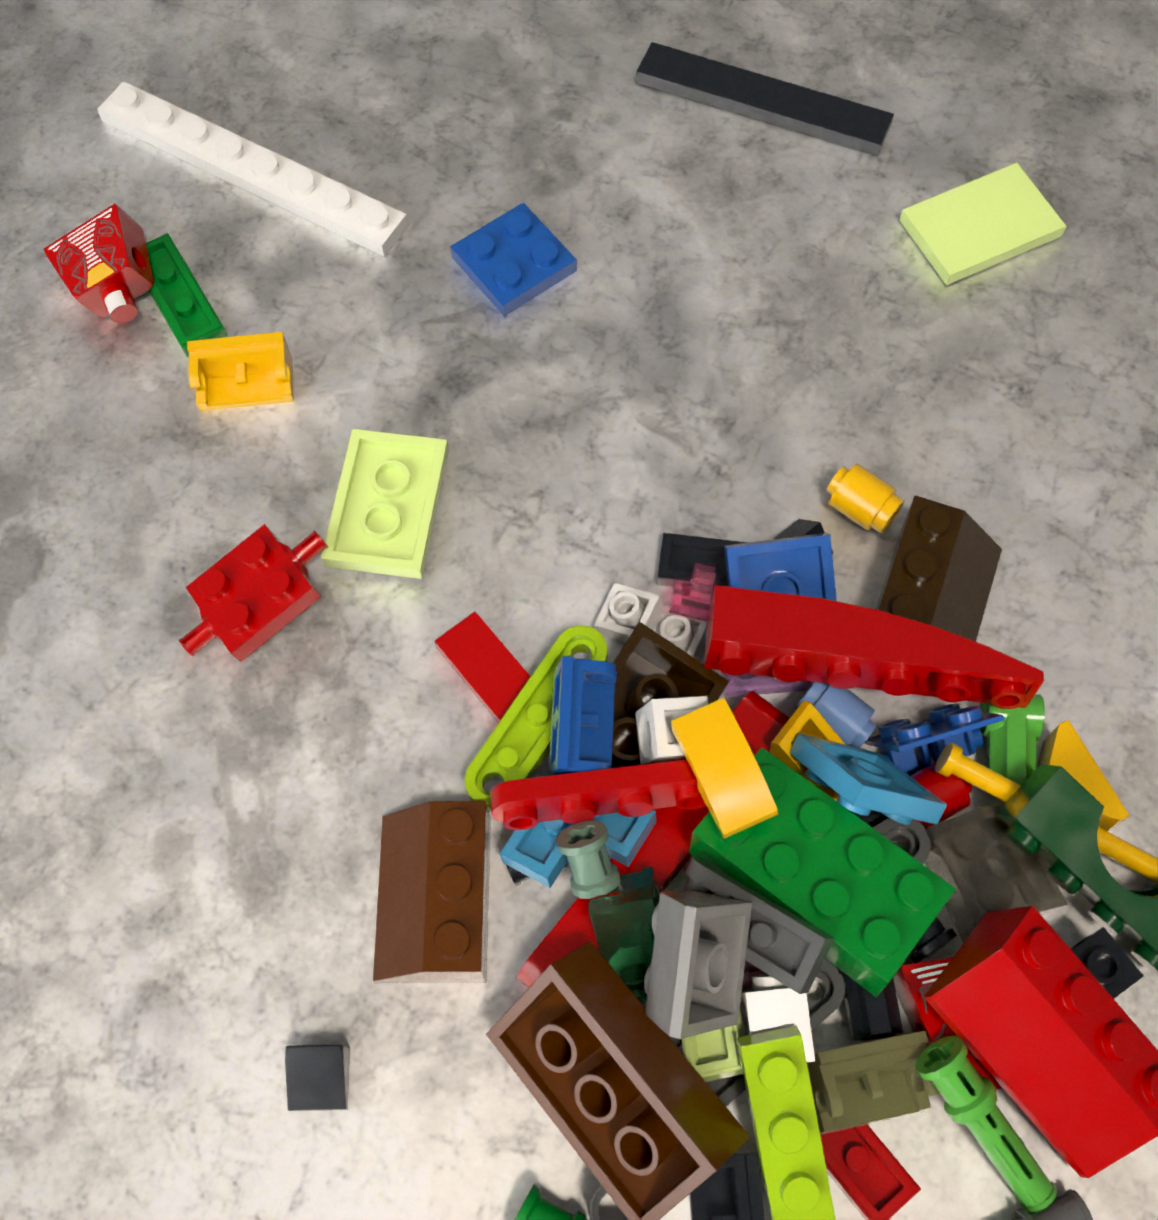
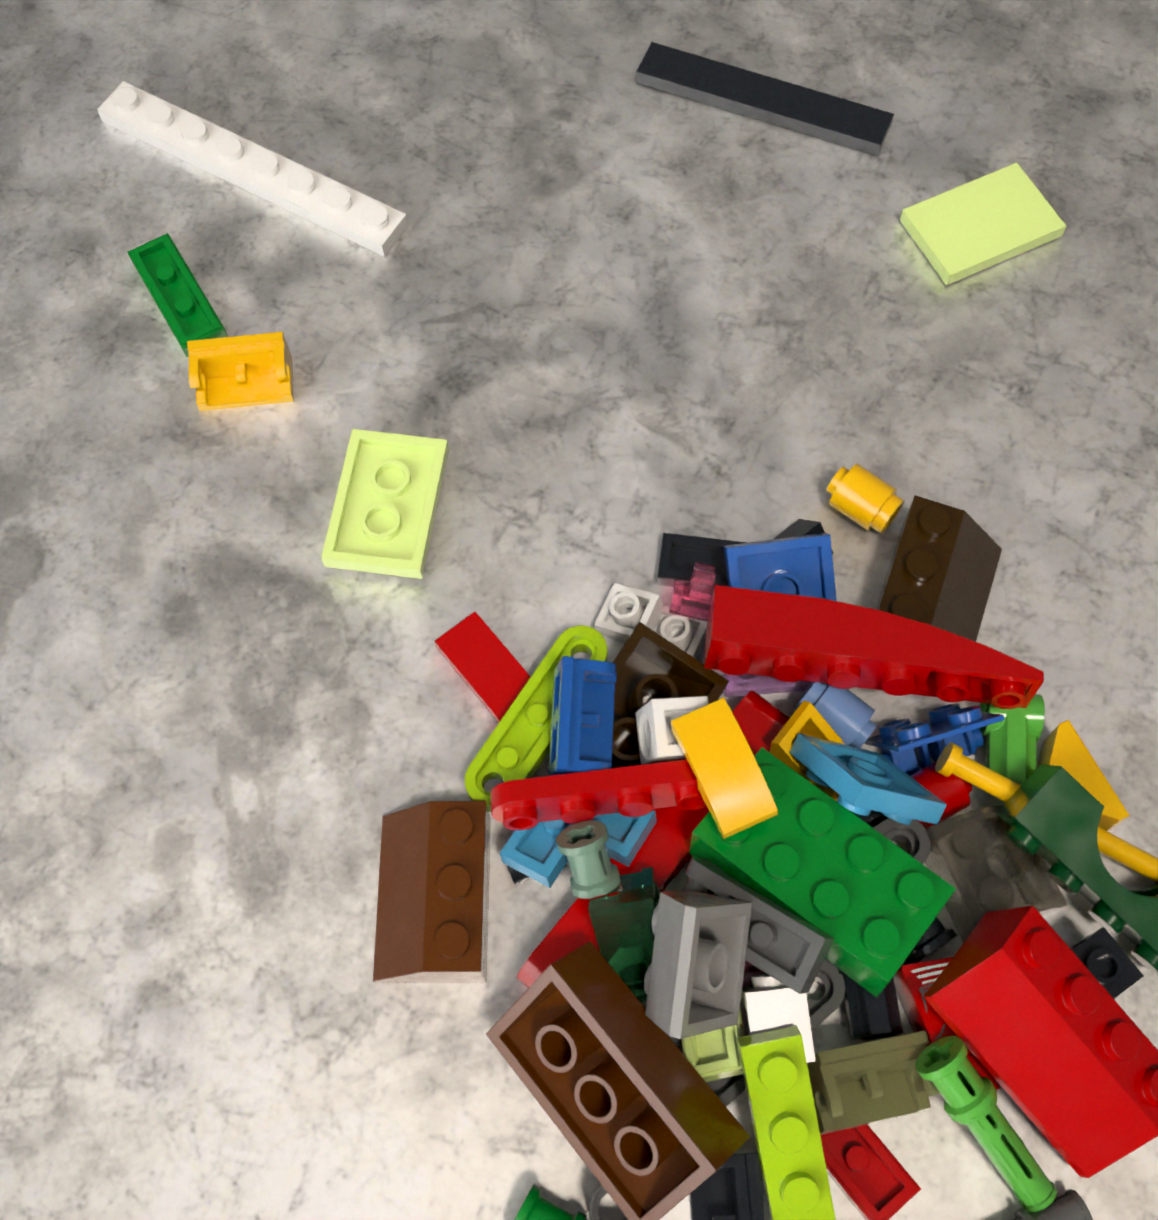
red torso [44,203,154,323] -> none
red plate [179,524,329,662] -> none
black slope [285,1045,350,1111] -> none
blue plate [450,202,577,316] -> none

